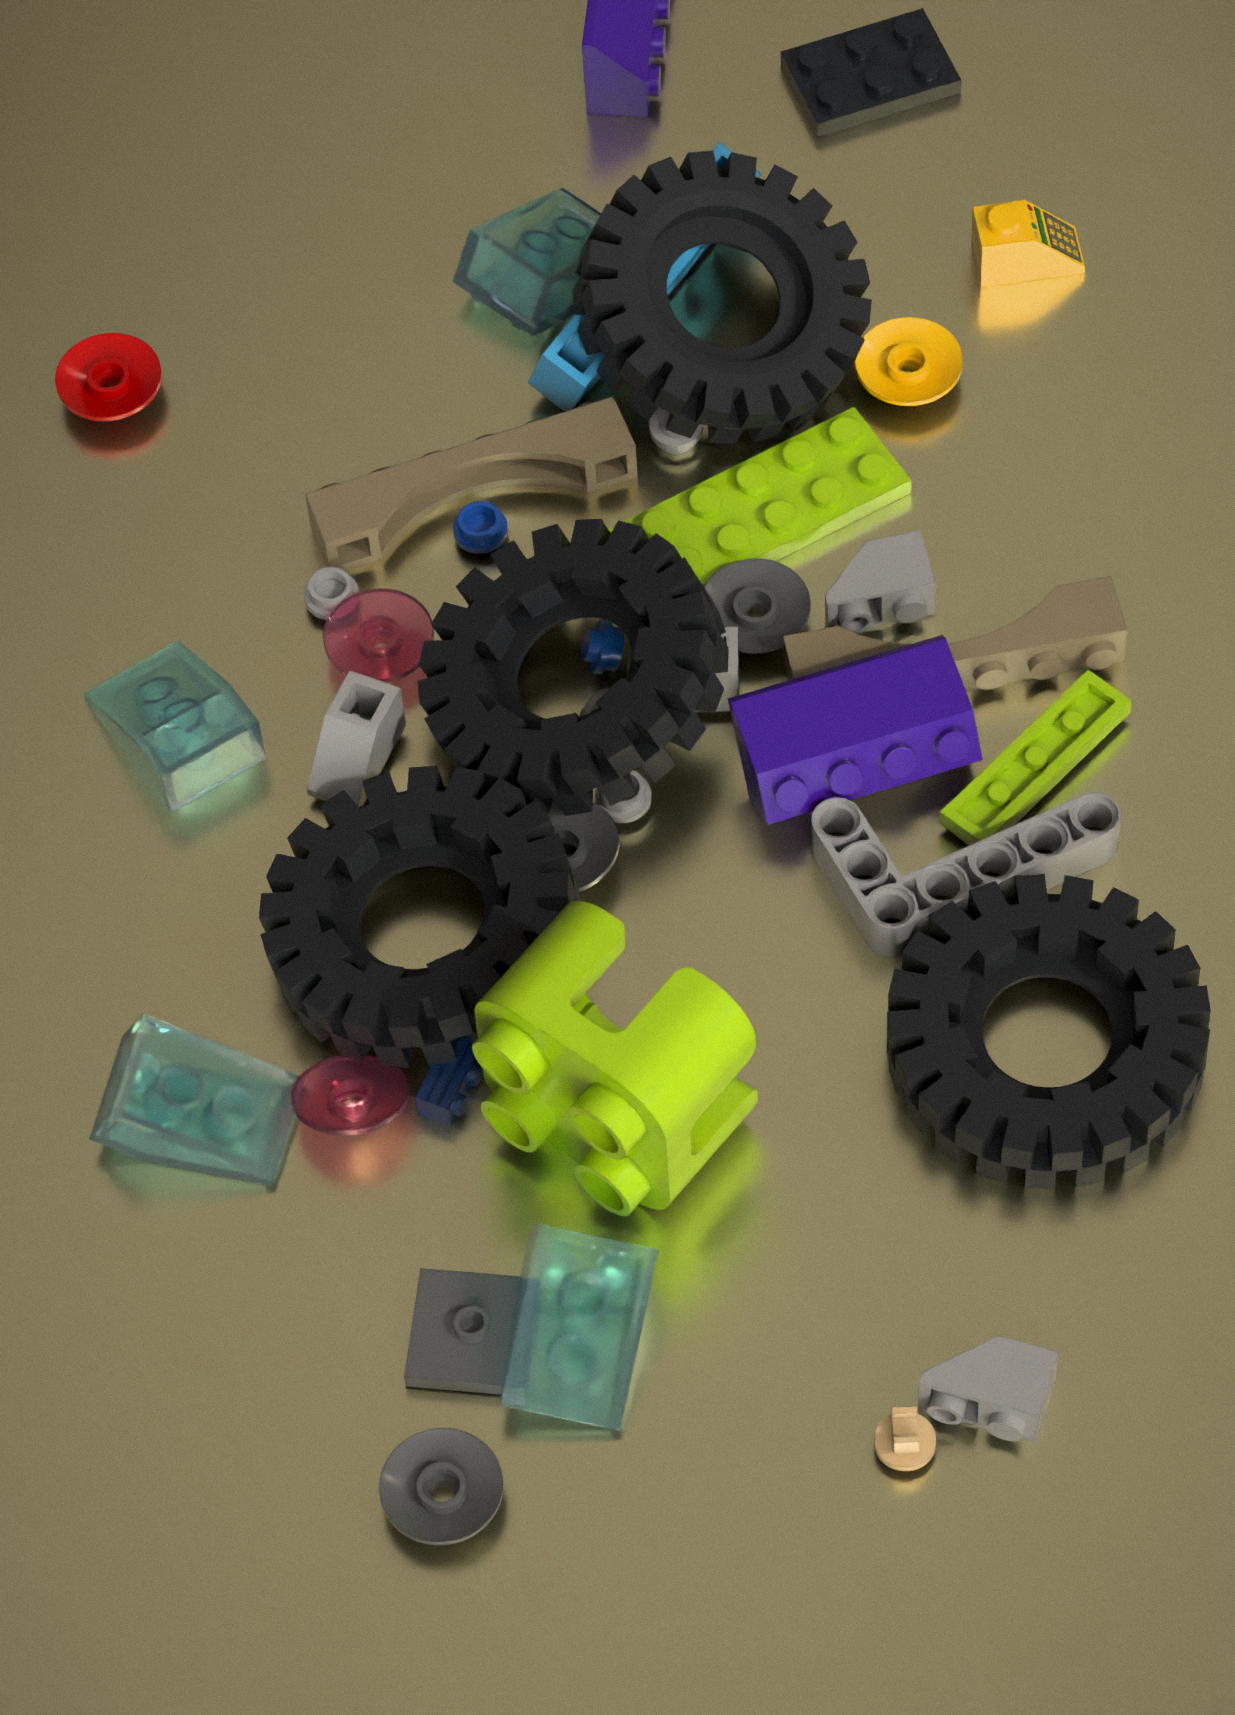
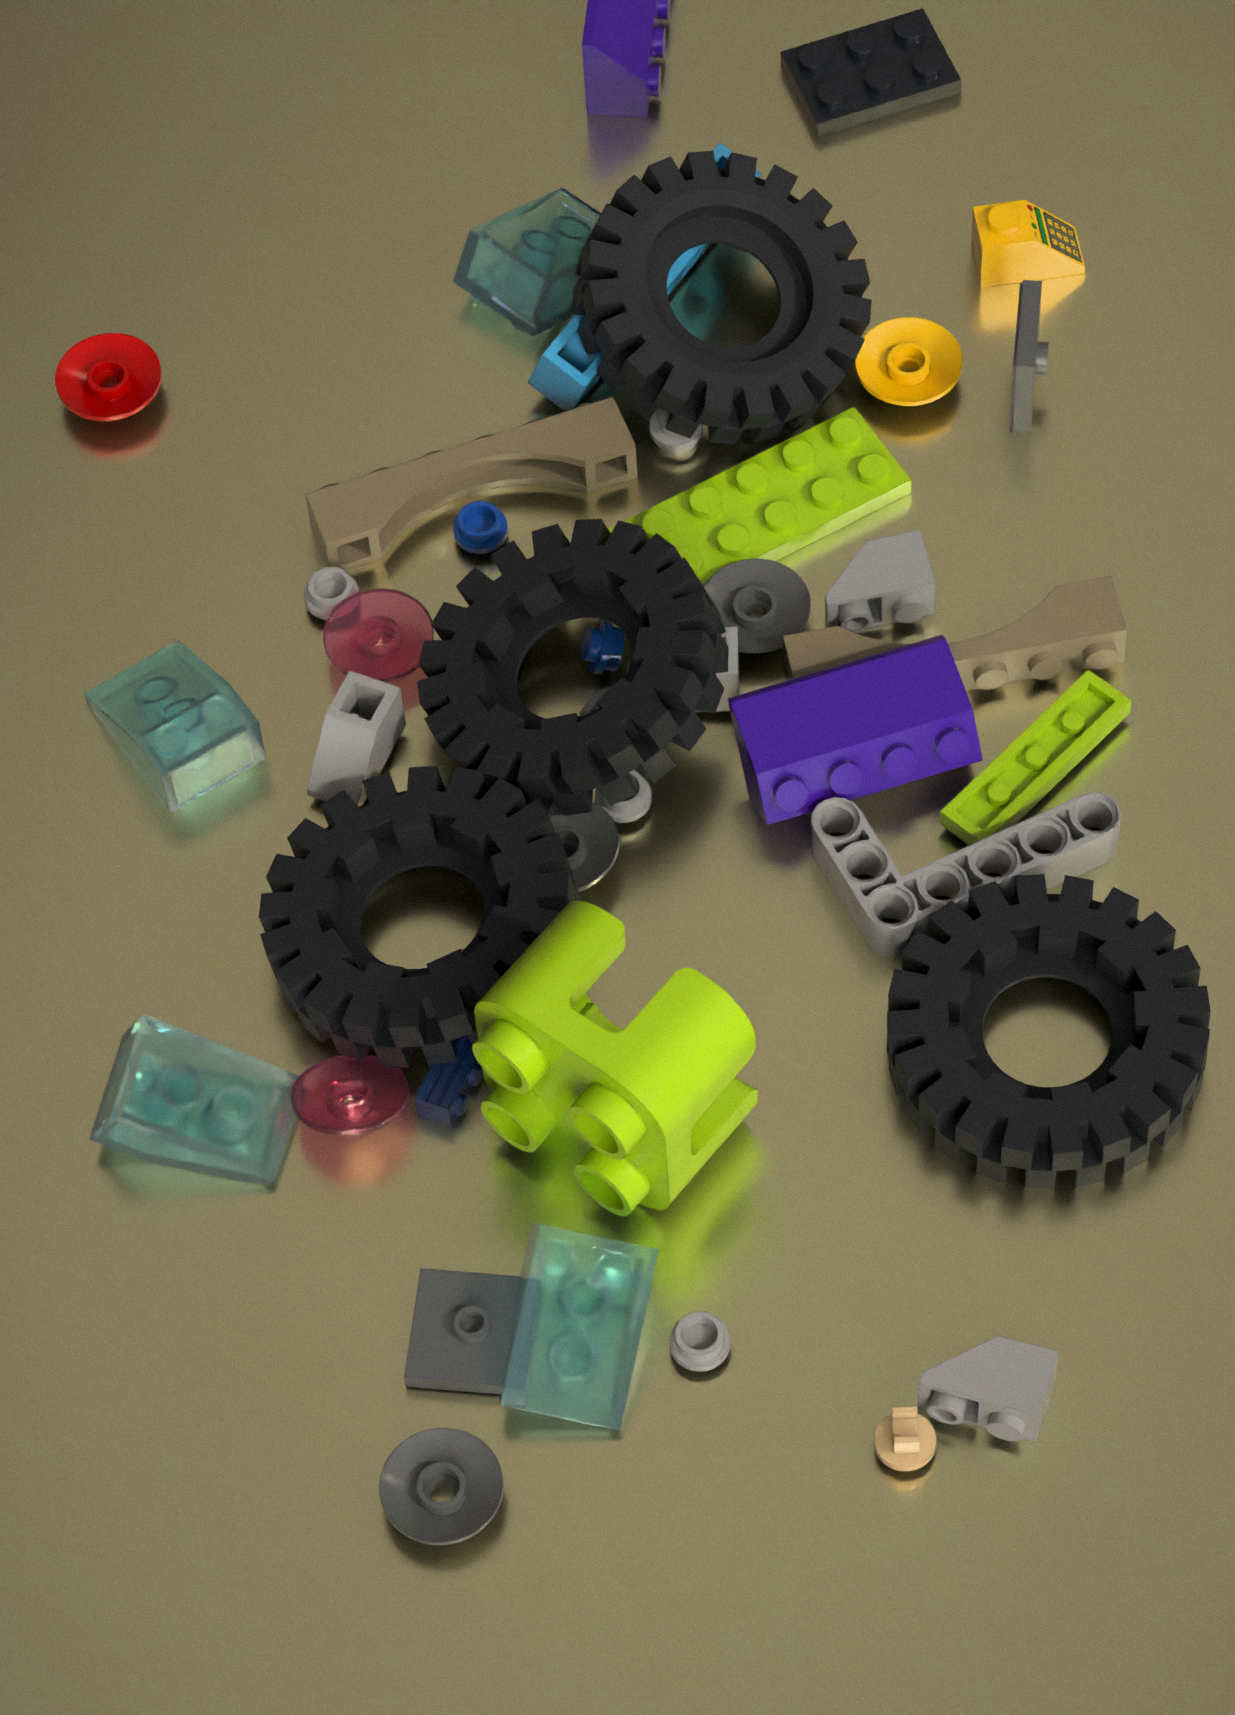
none -> light grey plate [669,1311,731,1372]
none -> dark grey plate [1010,280,1049,433]

